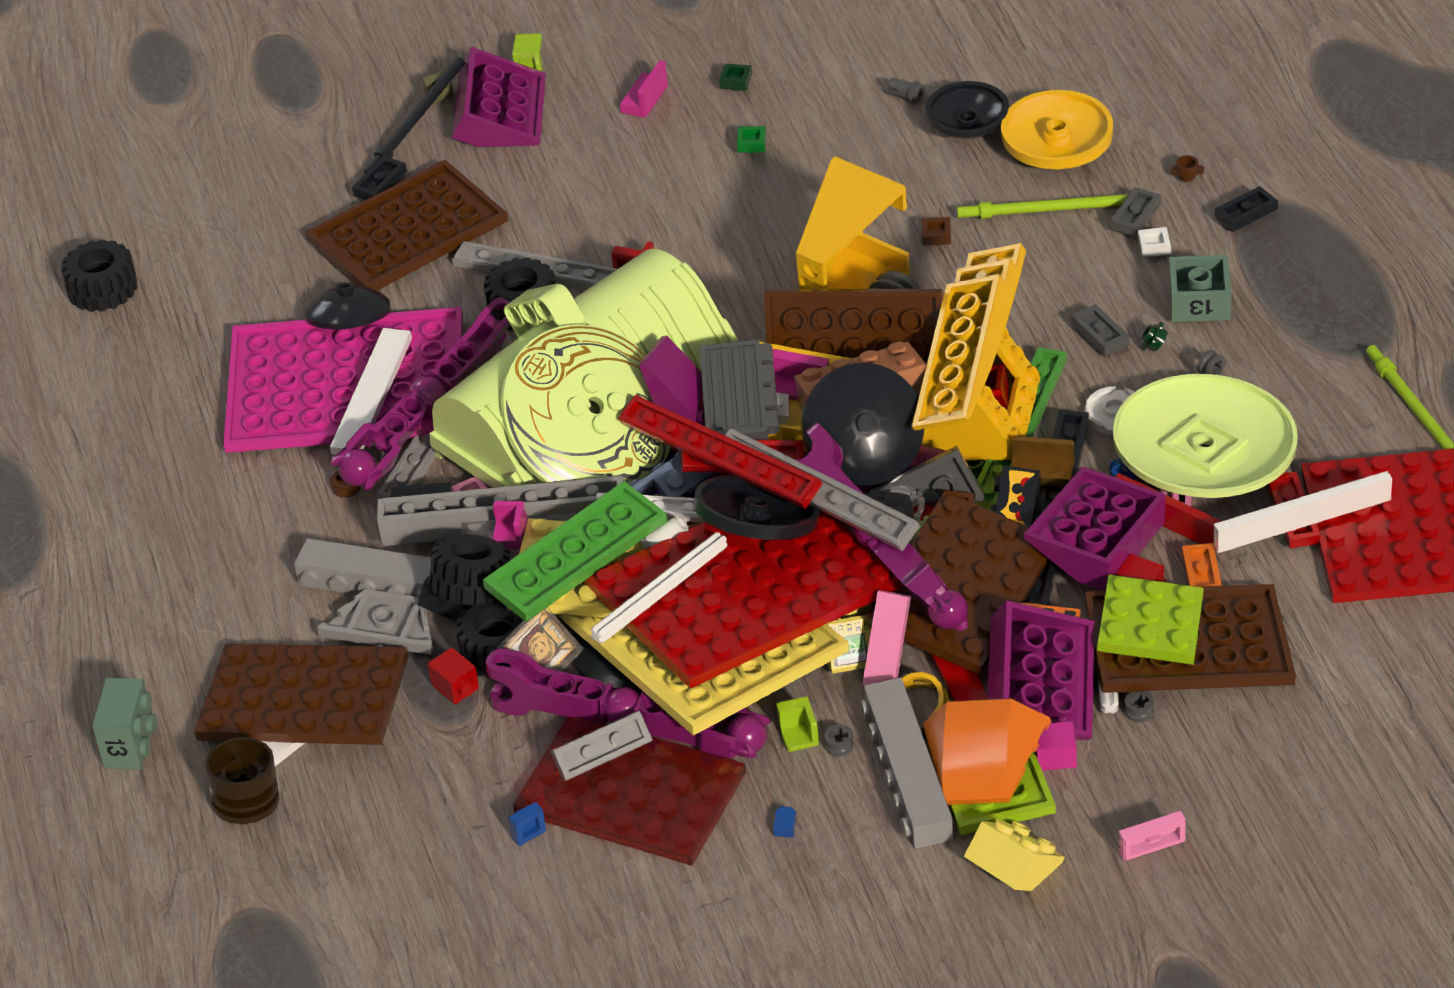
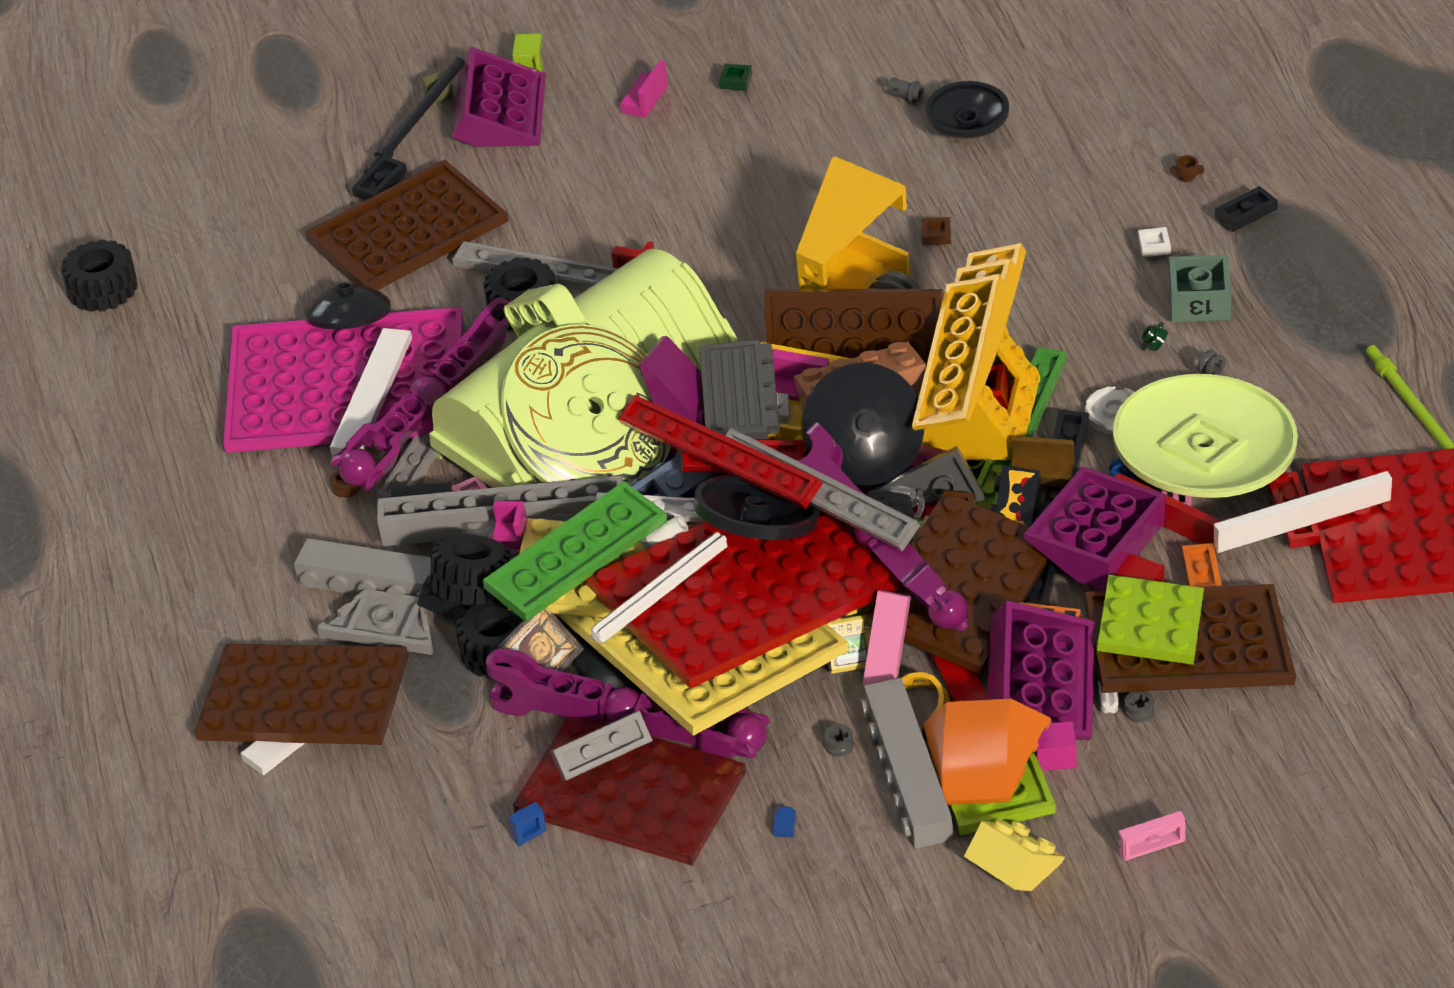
sand green brick [92,678,158,769] -> none
dark brown wheel [205,737,280,824] -> none
red brick [427,647,479,705] -> none
green plate [737,126,766,153] -> none
lime panel [776,696,819,752] -> none
lime bar [957,194,1128,219] -> none
yellow dish [1001,90,1113,169] -> none
dark grey plate [1071,304,1129,356] -> none
dark grey plate [1110,187,1161,237] -> none

